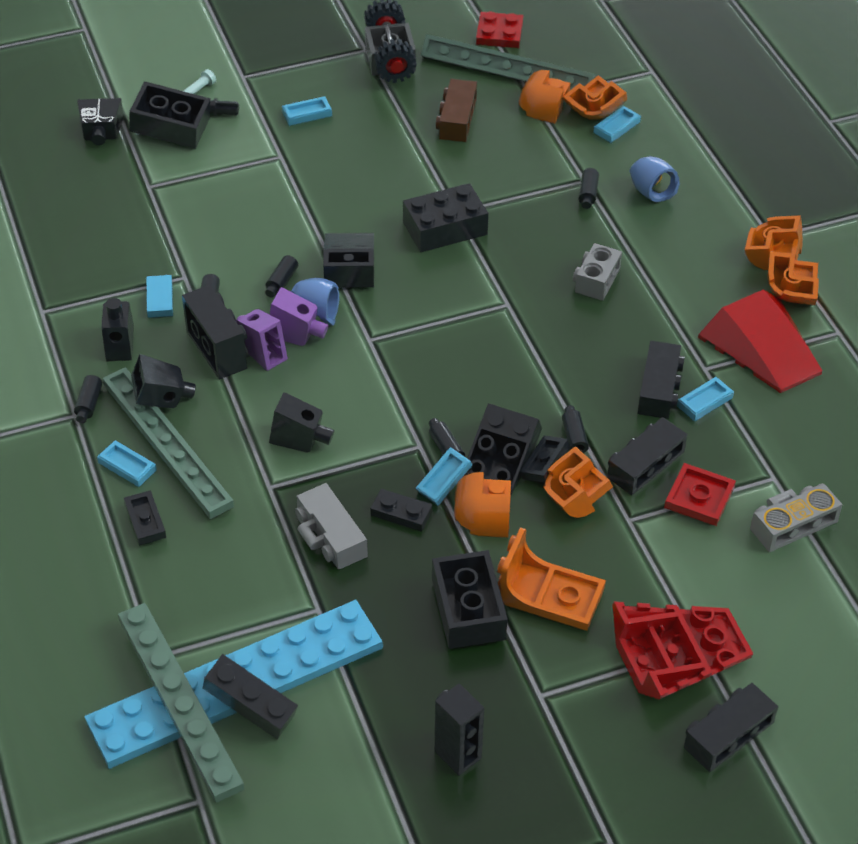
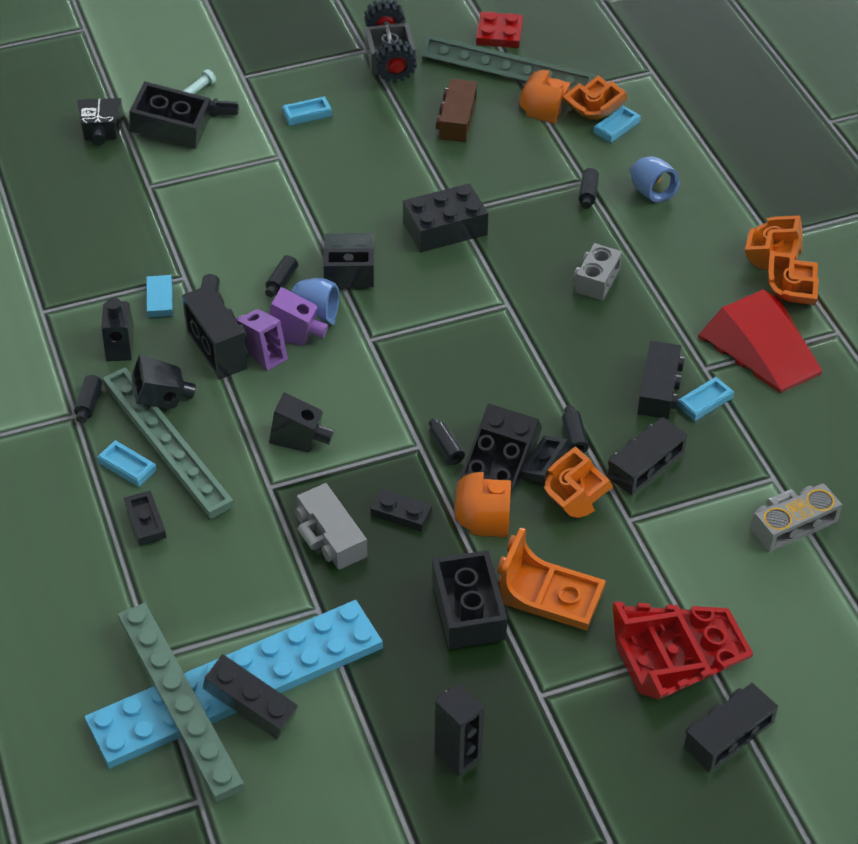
medium azure tile [416,447,472,506] -> none
red plate [664,463,736,526] -> none

